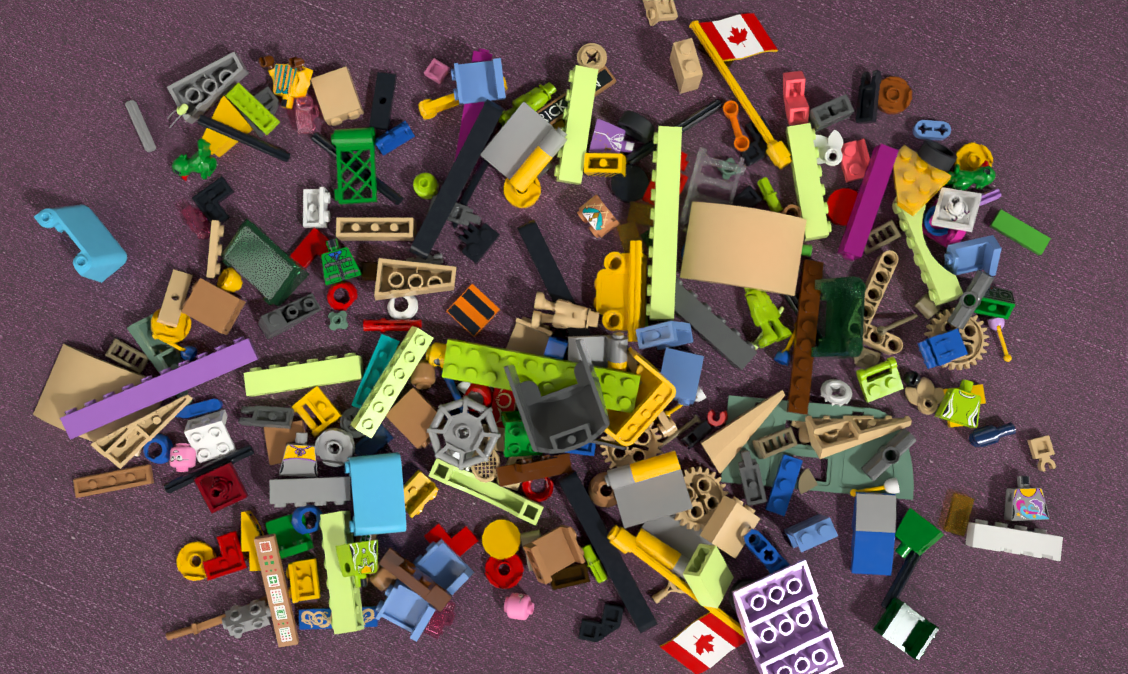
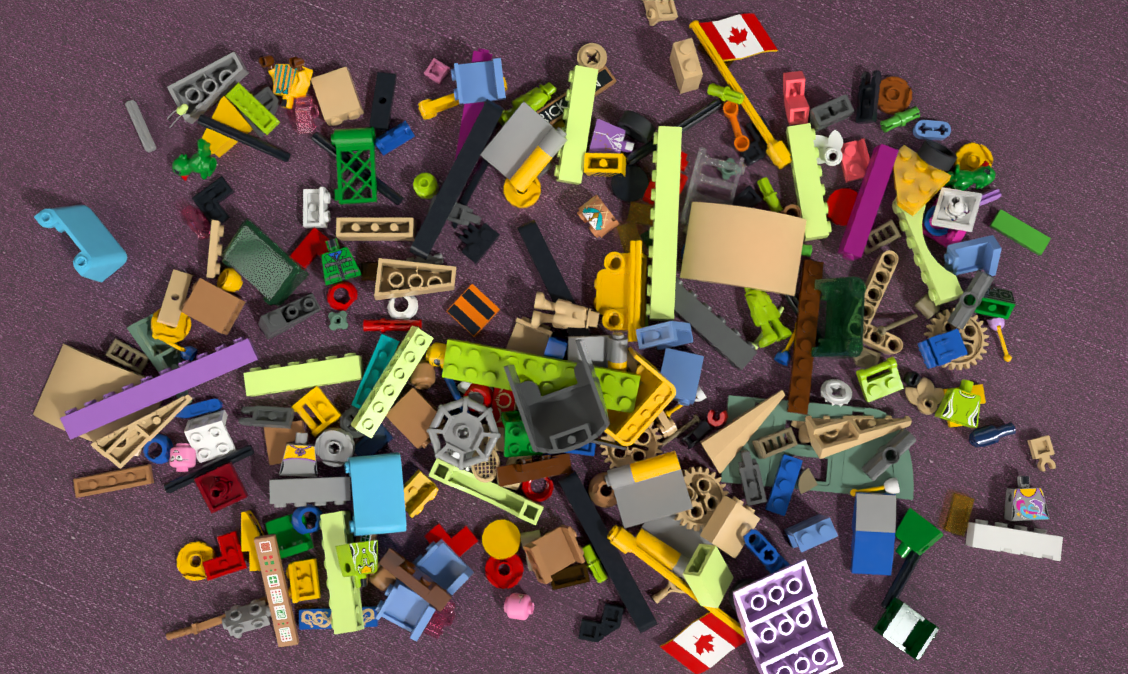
none -> lime axle [707,83,745,104]
none -> bright green pin [880,106,920,133]

